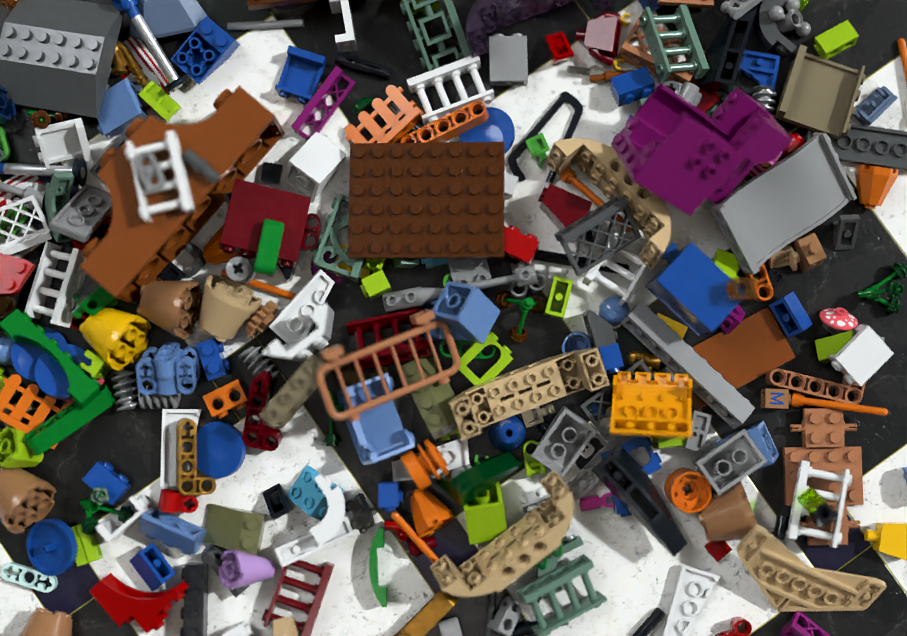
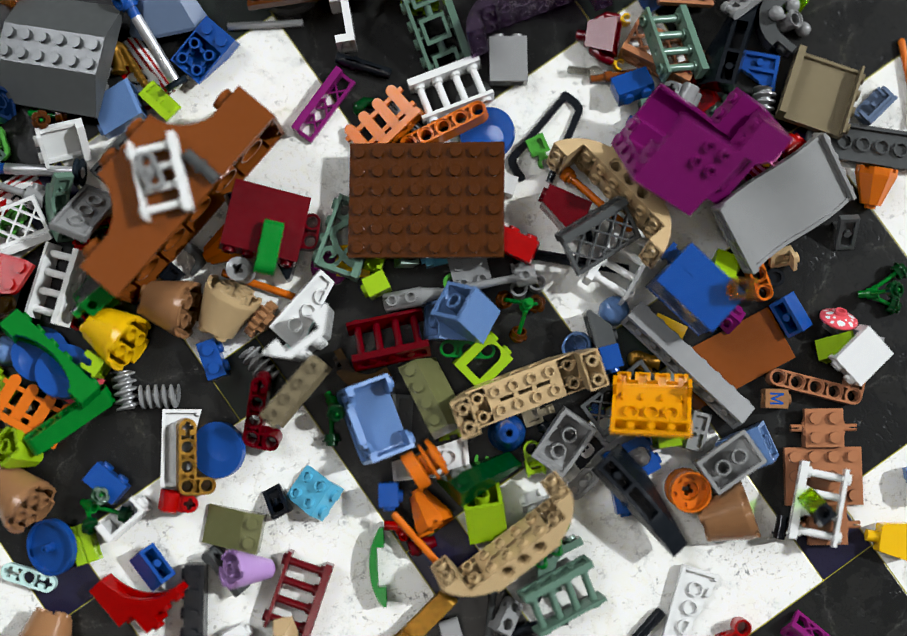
medium blue piece [136,342,202,395] -> none
medium blue slope [140,507,207,555] -> none
orange brick [202,379,249,419] -> none
black tile [260,162,283,185] -> none
blue panel [275,45,327,105] -> none
white fence [275,515,355,567] -> none
white slope [283,132,347,202] -> none
white arch [309,474,345,546] -> none
nougat bar [316,309,461,422] -> none
clear smoke hips [345,493,377,534] -> none
lime brick [543,276,573,320] -> none
red slope [545,31,574,65] -> none
dark pink bar [579,493,614,512] -> none
red tile [704,541,732,562] -> none
tan wing [736,524,887,612] -> none
medium nougat torso [789,233,827,273] -> none
orange piece [791,392,888,416] -> none
lime hinge [813,20,859,60] -> none

